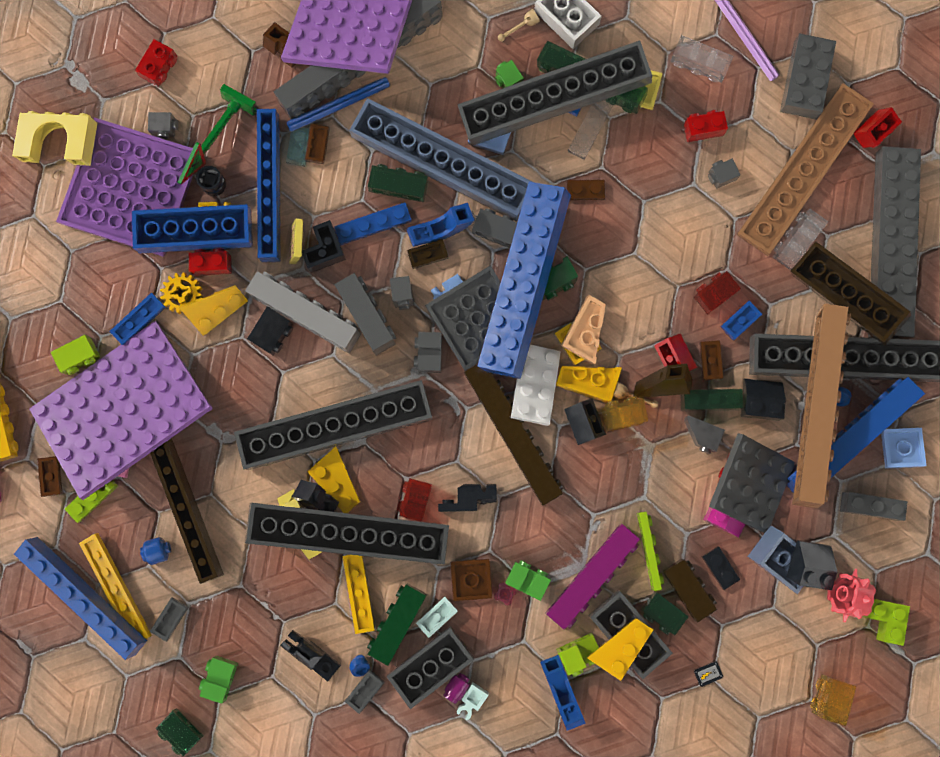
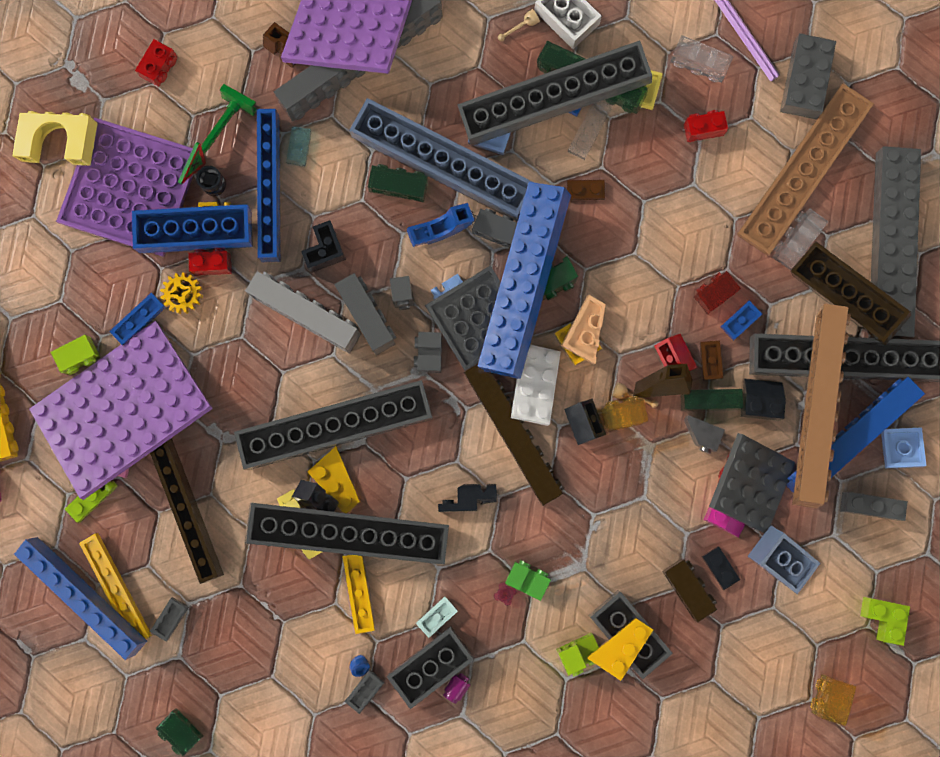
reddish brown plate [37,456,63,497] -> none
blue head [140,537,171,565] -> none
flat silver brick [148,112,178,139] -> none
yellow wing [178,285,248,336] -> none
bright green brick [199,656,238,704] -> none
black slope [247,306,293,356] -> none
black plate [280,630,341,682] -> none
blue axle [286,77,390,131] -> none
light yellow tile [289,219,303,264] -> none
reddish brown plate [305,124,330,164] -> none
blue plate [334,202,412,245] -> none
dark green brick [367,583,427,666] -> none
clear red brick [397,478,432,522] -> none
dark brown plate [407,239,449,269] -> none
reddish brown plate [450,559,492,601] -> none
light aqua plate [457,682,489,720] -> none
bright green brick [495,60,524,88] -> none
blue arch [540,655,586,731] -> none
magenta brick [545,524,640,630] -> none
yellow wing [556,366,622,404] -> none
lime plate [637,512,664,591] -> none
clear green brick [641,591,689,636] -> none
sticker [694,661,723,687] -> none
dark grey brick [708,158,740,189] -> none
black slope [786,540,838,590] -> none
coral brick [827,569,876,622] -> none
blue tile [836,387,852,407] -> none
red brick [853,107,902,148] -> none

